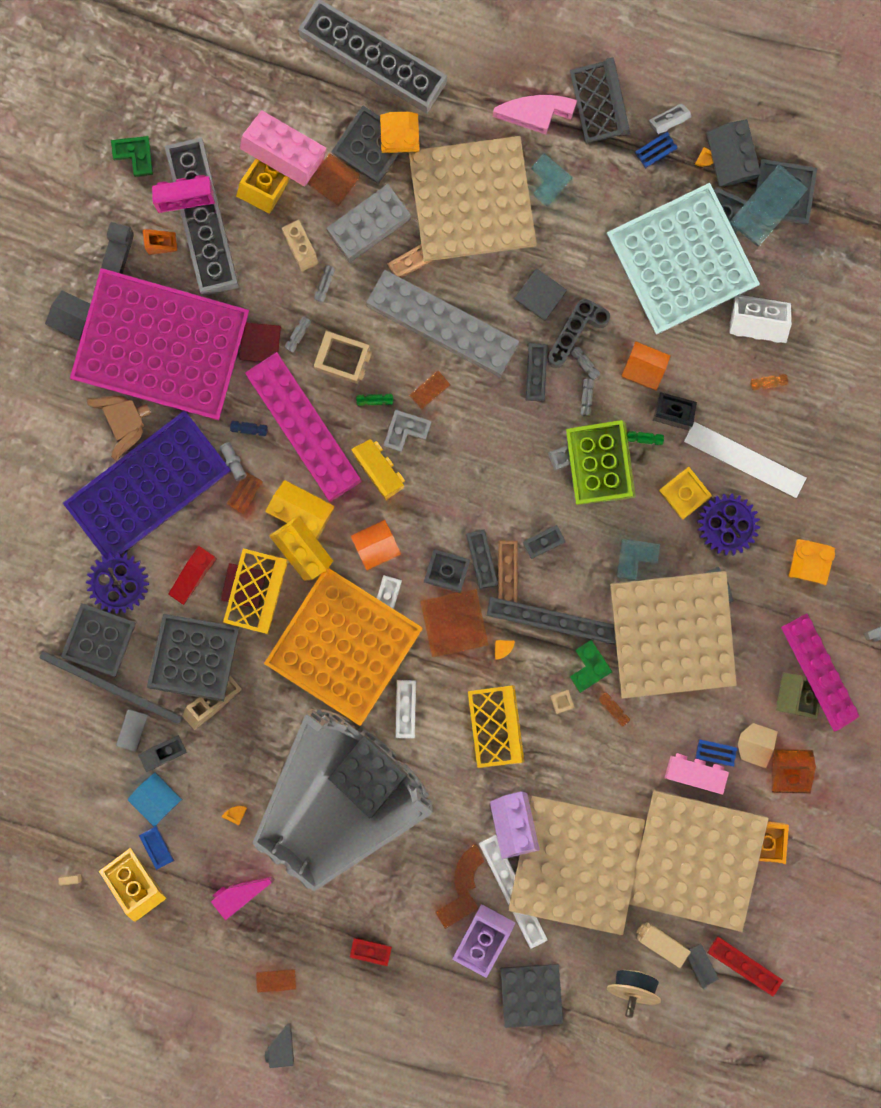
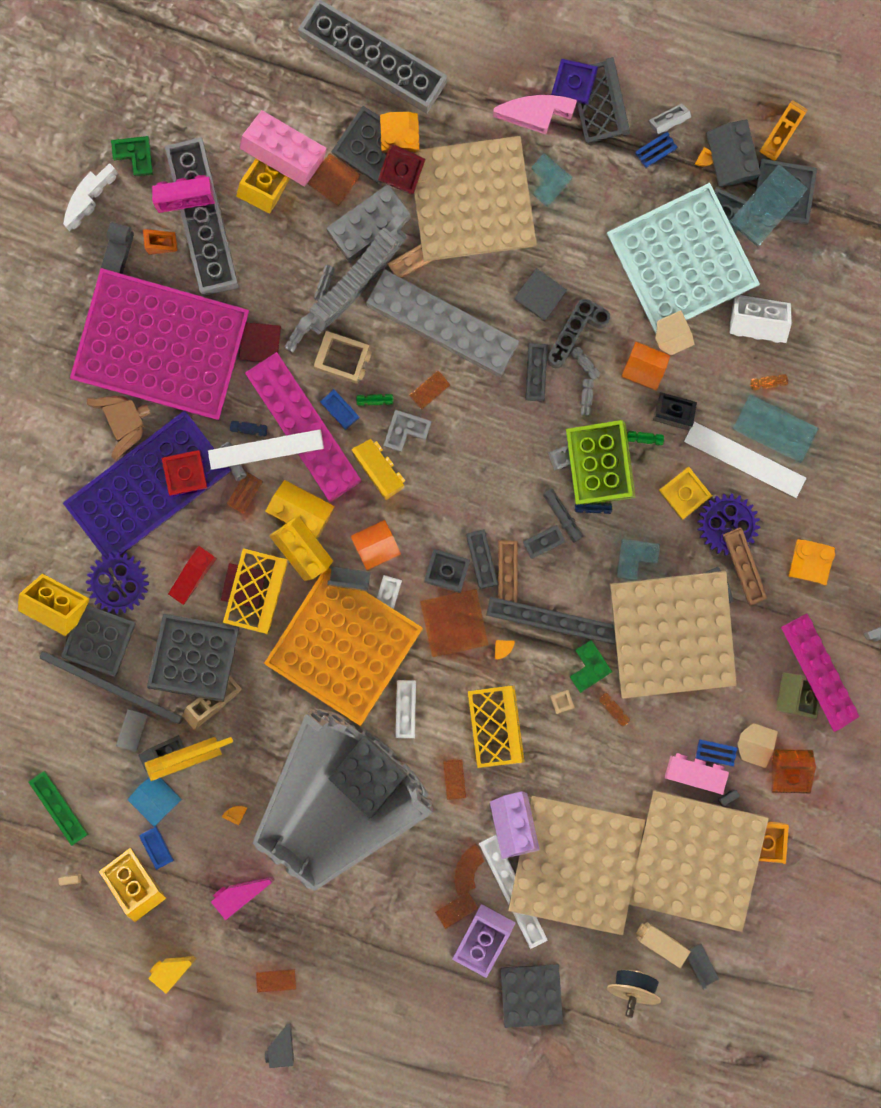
dark grey slope [45,290,90,341] -> none
tan window [282,220,318,272] -> none
red plate [350,937,392,966] -> none
red plate [707,936,784,997] -> none
none -> yellow slope [18,574,90,636]
none -> green plate [28,771,89,846]
none -> white slope [63,163,118,231]
none -> yellow fence [144,737,233,781]
none -> yellow slope [148,956,197,994]
none -> red plate [162,450,208,496]
none -> white tile [208,430,324,470]
none -> light grey gear [297,214,408,335]
none -> blue tile [320,389,360,430]
none -> dark grey panel [327,567,371,592]
none -> dark red tile [378,144,426,195]
none -> clear orange tile [443,759,466,800]
none -> dark grey pin [543,488,584,543]
none -> dark purple tile [551,58,598,105]
none -> dark blue axle [575,503,612,514]
none -> tan slope [655,310,695,355]
none -> dark grey tile [718,789,740,806]
none -> medium nougat tile [723,527,768,606]
none -> clear light blue plate [733,394,819,463]
none -> light orange slope [759,100,808,161]

